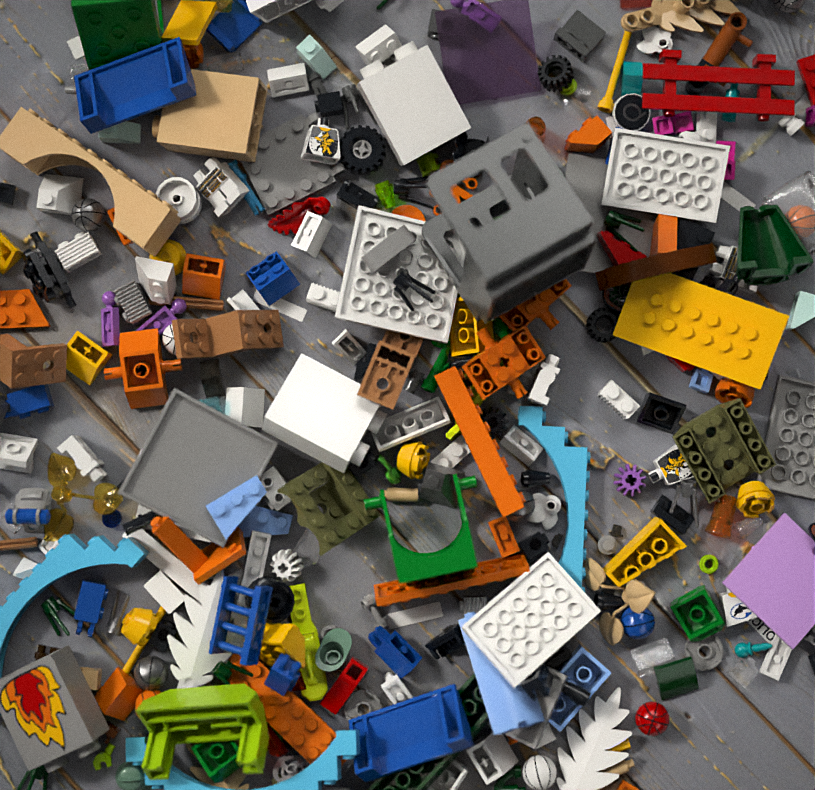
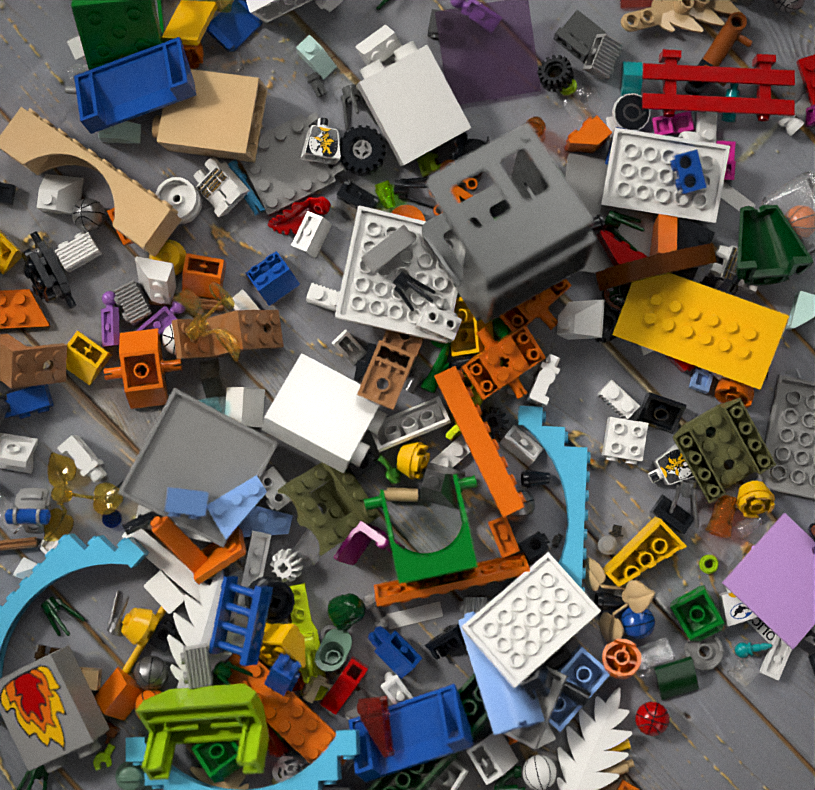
blue hinge [74,579,109,637] -> none
white sticker [252,289,307,322] -> none
white panel [267,63,309,97] -> none
black brick [314,91,343,118] -> none
white plate [527,493,561,530] -> none
yellow piece [598,30,632,113] -> none
medium lavender gear [613,464,647,497] -> none
white plate [637,26,673,54] -> none
none -> medium blue brick [164,487,209,519]
none -> clear yellow plant [174,282,240,362]
none -> light grey brick [180,643,213,689]
none -> dark tan bracket [302,675,332,703]
none -> dark green hair [327,593,365,631]
none -> magenta piece [333,521,405,566]
none -> clear red slope [357,695,394,758]
none -> white brick [415,303,462,343]
none -> white slope [557,299,605,340]
none -> light grey brick [583,34,623,79]
none -> black bush [590,213,606,232]
none -> white brick [602,417,648,465]
none -> orange cylinder [602,639,641,680]
none -> blue brick [670,149,707,194]

